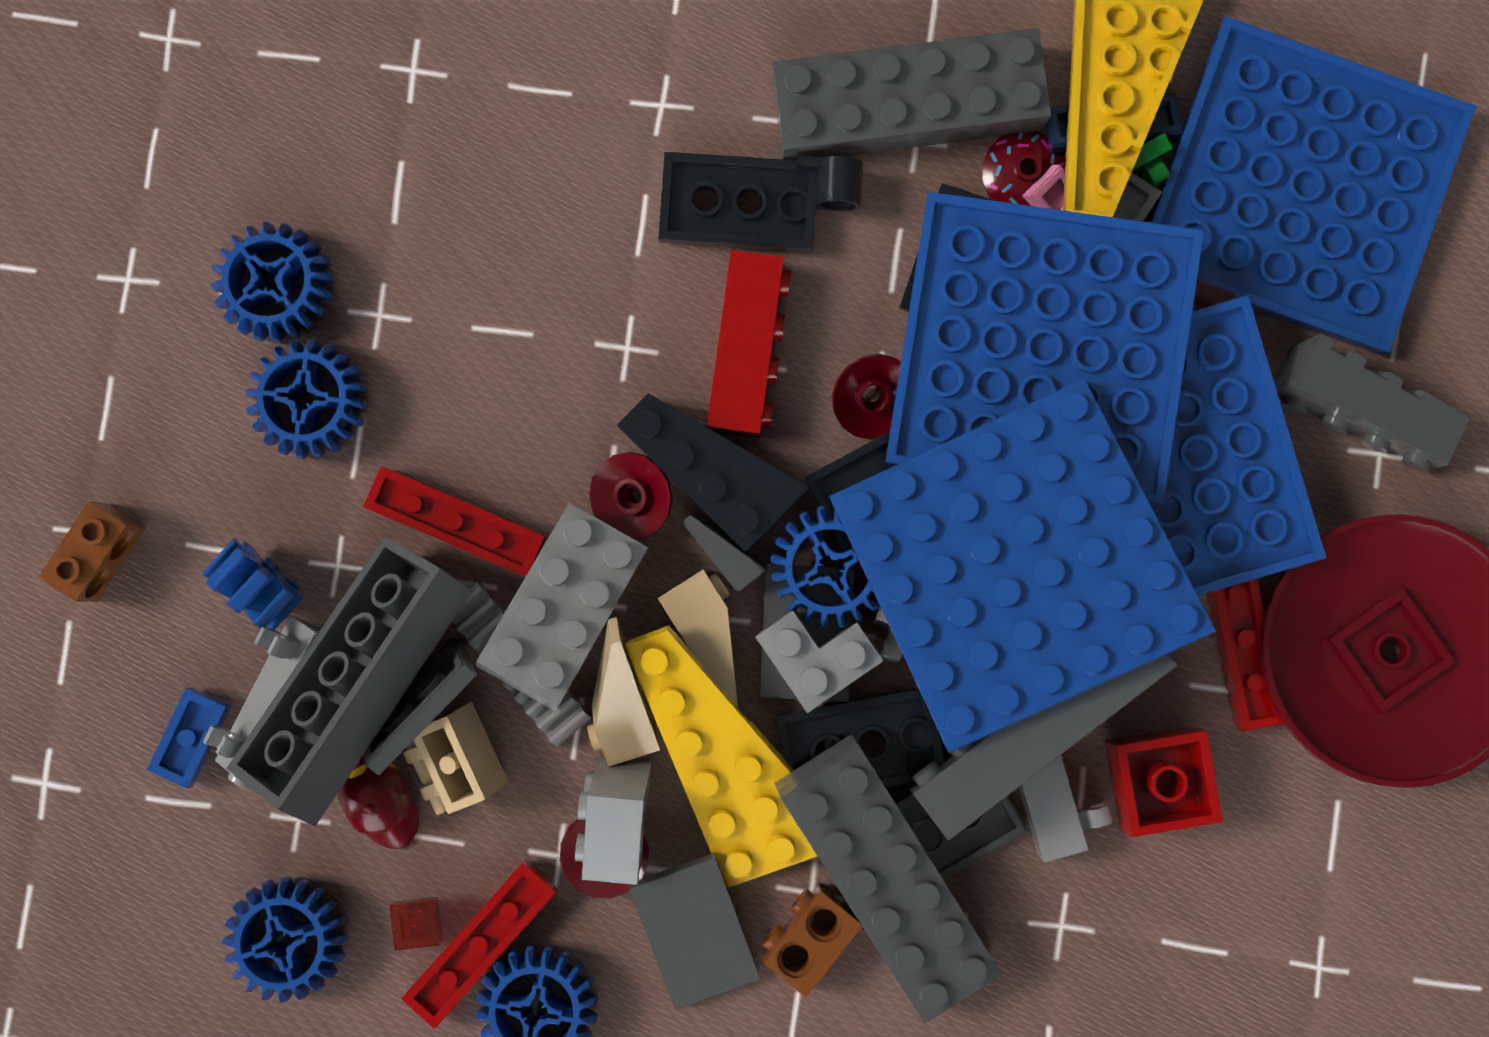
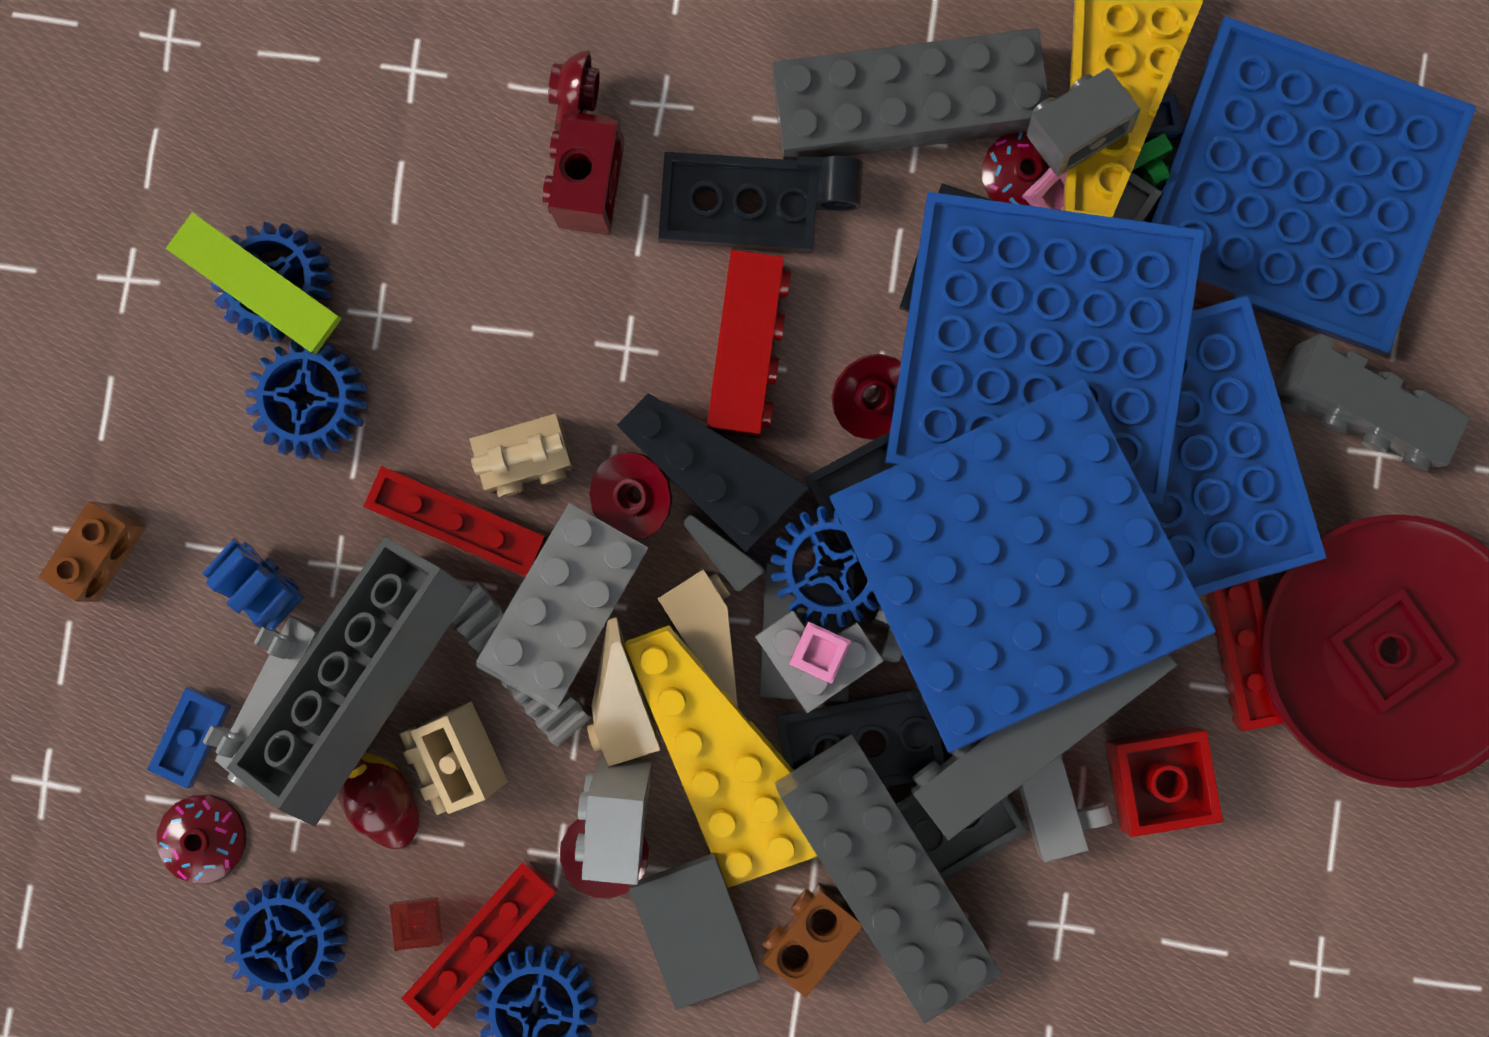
dark grey tile [365,638,477,775] -> none
none -> dark red dish [157,795,246,884]
none -> lime tile [165,212,342,355]
none -> tan brick [469,413,575,498]
none -> dark red brick [542,50,624,235]
none -> bright pink tile [789,622,851,684]
none -> dark grey brick [1026,68,1141,177]

